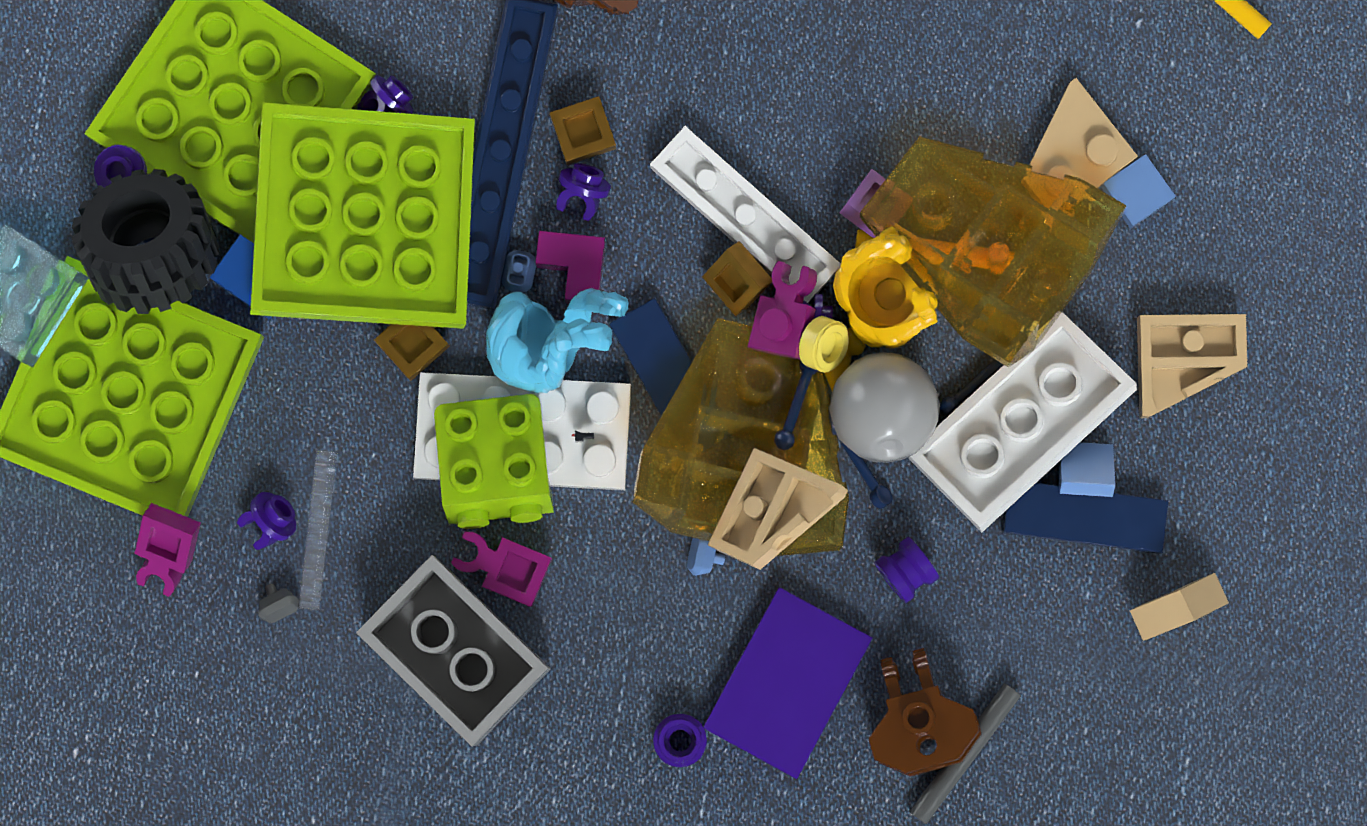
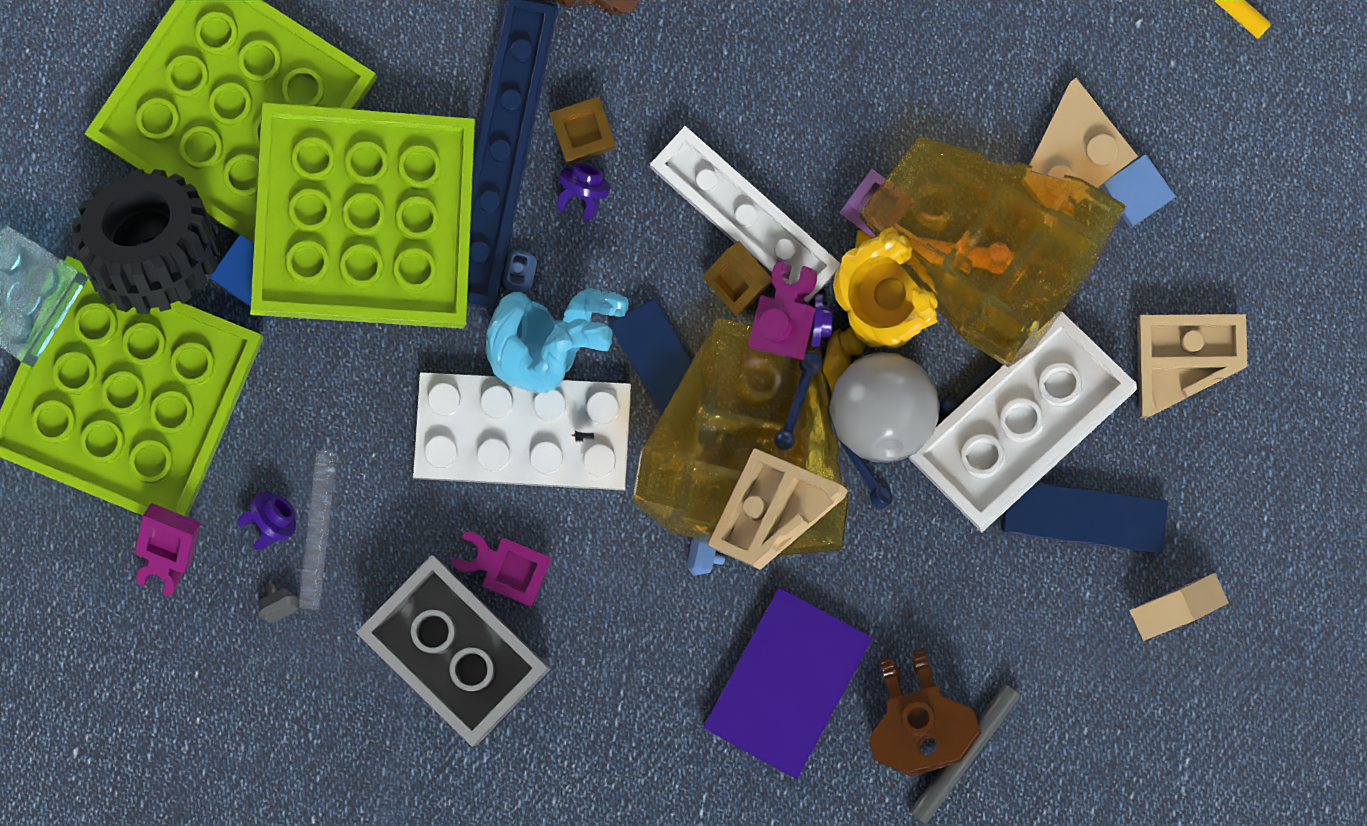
dark purple plate [94,145,147,188] -> none
dark purple plate [357,75,414,114] -> none
pearl gold plate [374,324,450,381] -> none
lime bracket [434,394,554,529] -> none
magenta piece [536,231,606,304] -> none
dark purple plate [653,714,707,767] -> none
light yellow tile [799,316,849,373] -> none
dark purple wheel [874,536,940,604] -> none
medium blue tile [1058,442,1115,497] -> none

